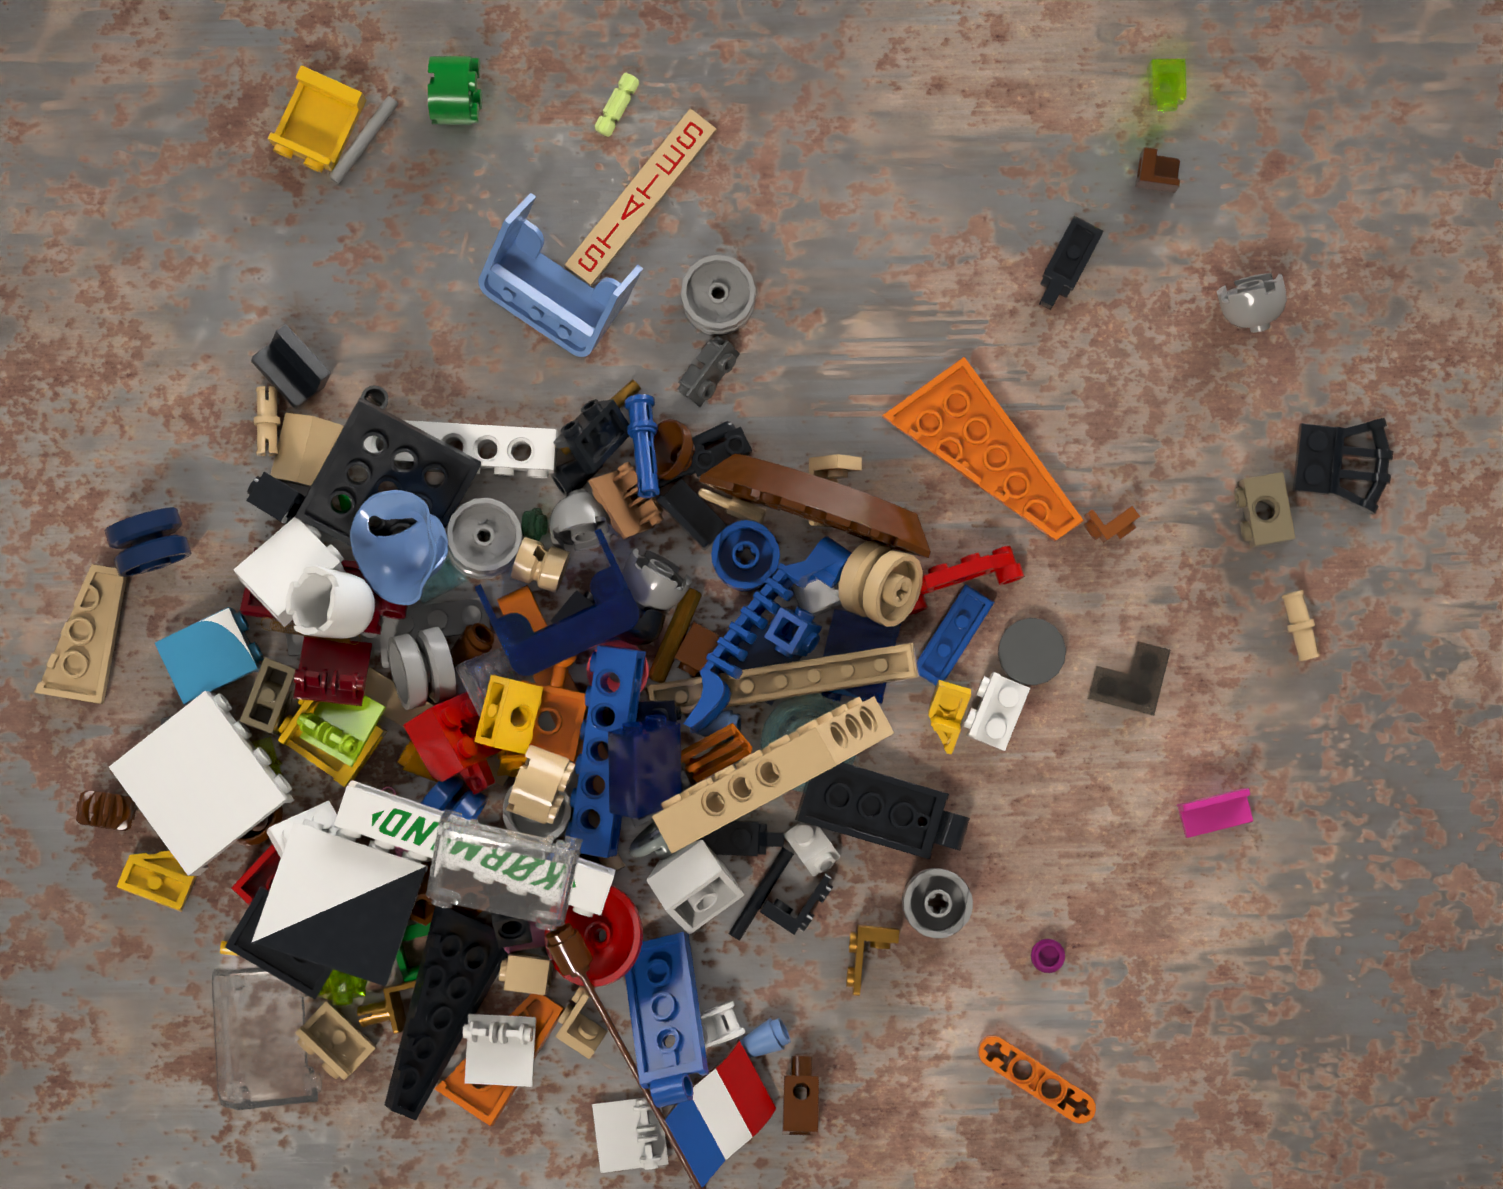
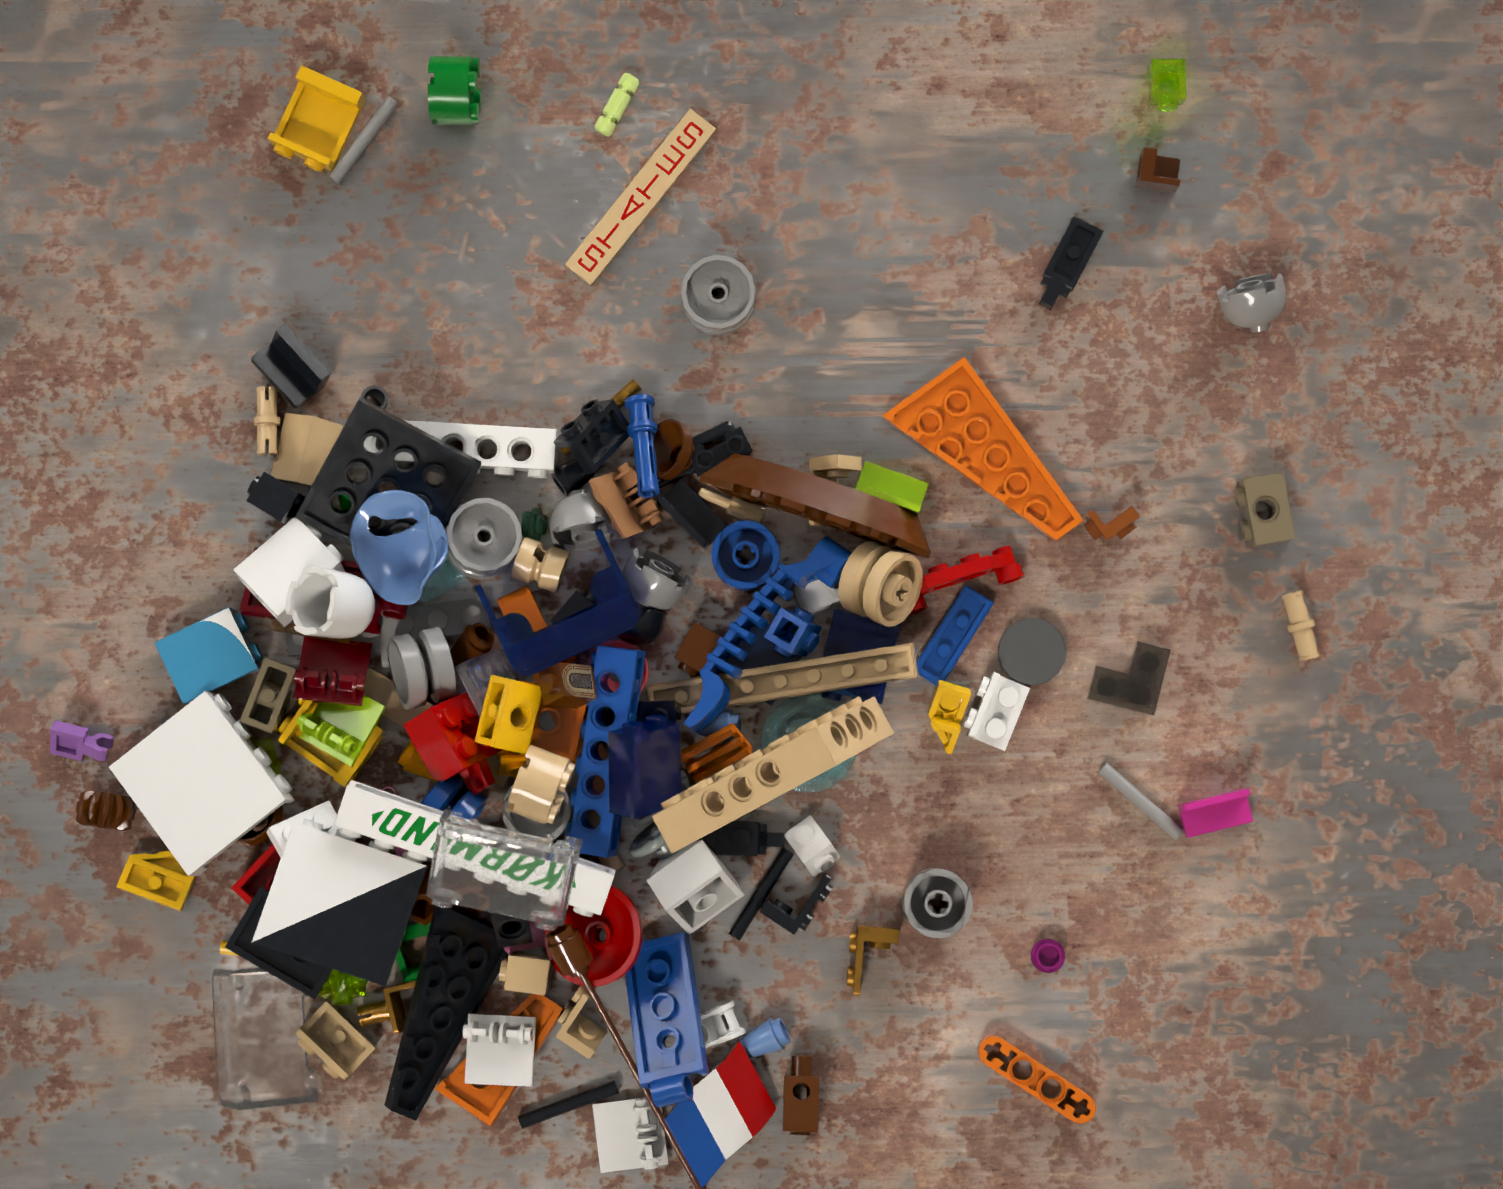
tan wing [34,564,127,704] -> none
dark blue wheel [104,507,192,577] -> none
medium blue windscreen [478,193,643,357] -> none
pearl gold axle [648,587,702,683] -> none
dark grey hinge [677,336,740,407] -> none
black hinge [795,762,970,859] -> none
black plate [1292,418,1394,515] -> none
none -> medium lavender plate [50,720,113,762]
none -> black bar [518,1080,619,1129]
none -> reddish brown brick [539,662,597,709]
none -> lime panel [855,461,929,515]
none -> light grey bar [1098,763,1184,840]

